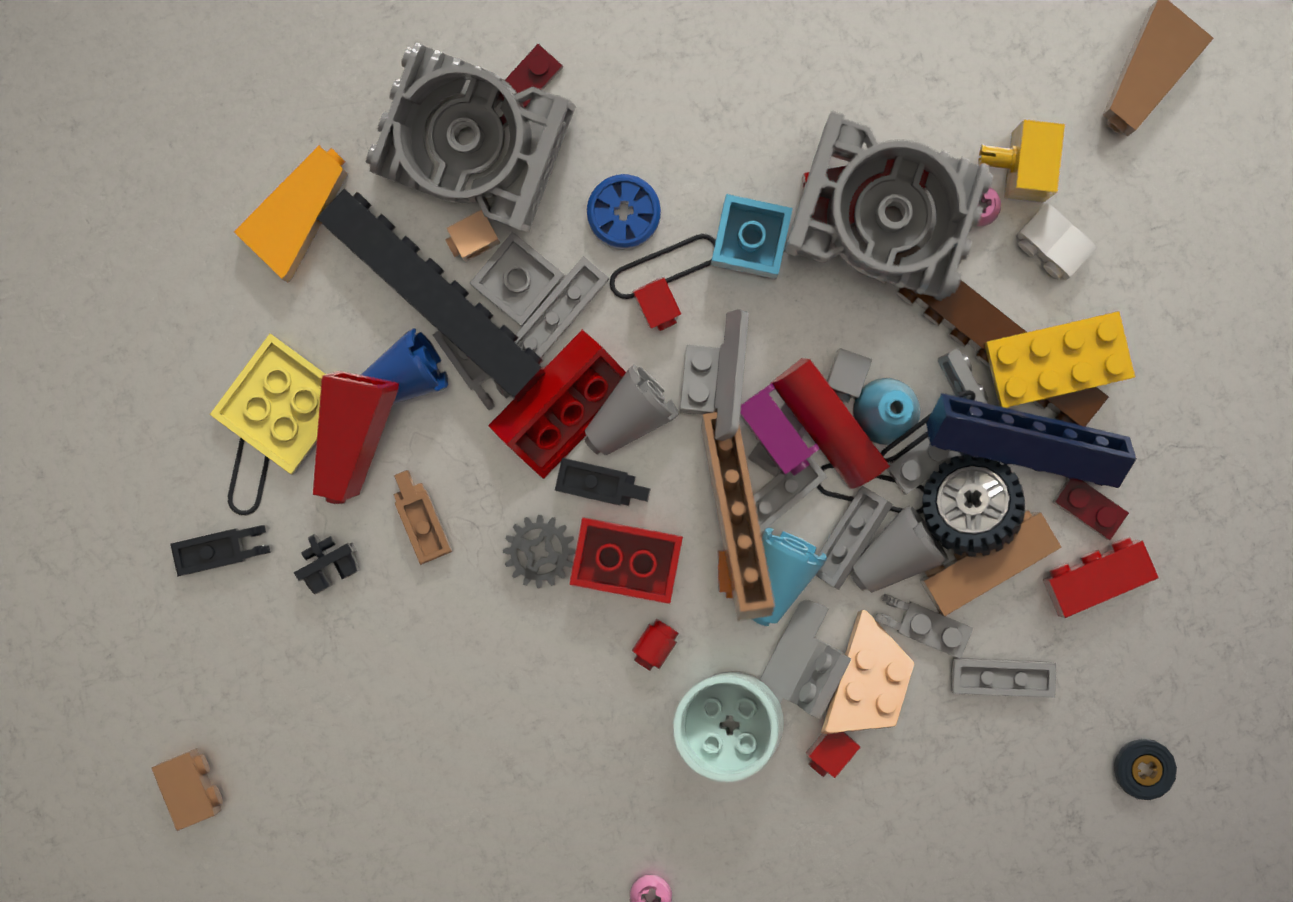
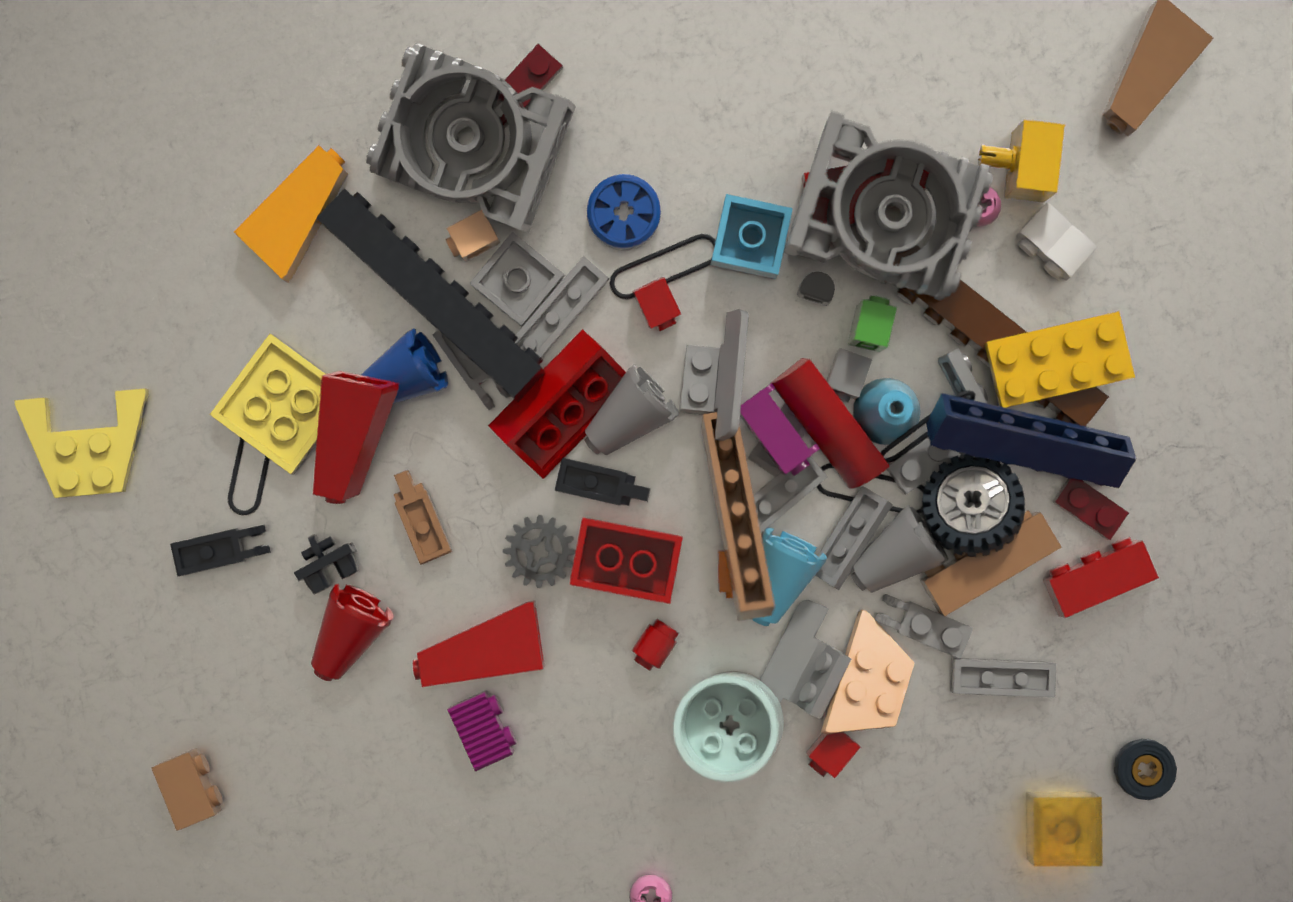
none -> light yellow wing [14,388,149,498]
none -> red cone [311,584,394,681]
none -> red slope [413,600,545,687]
none -> magenta brick [447,690,517,772]
none -> dark grey brick [797,272,835,306]
none -> bright green brick [847,296,897,352]
none -> clear yellow brick [1026,791,1102,866]

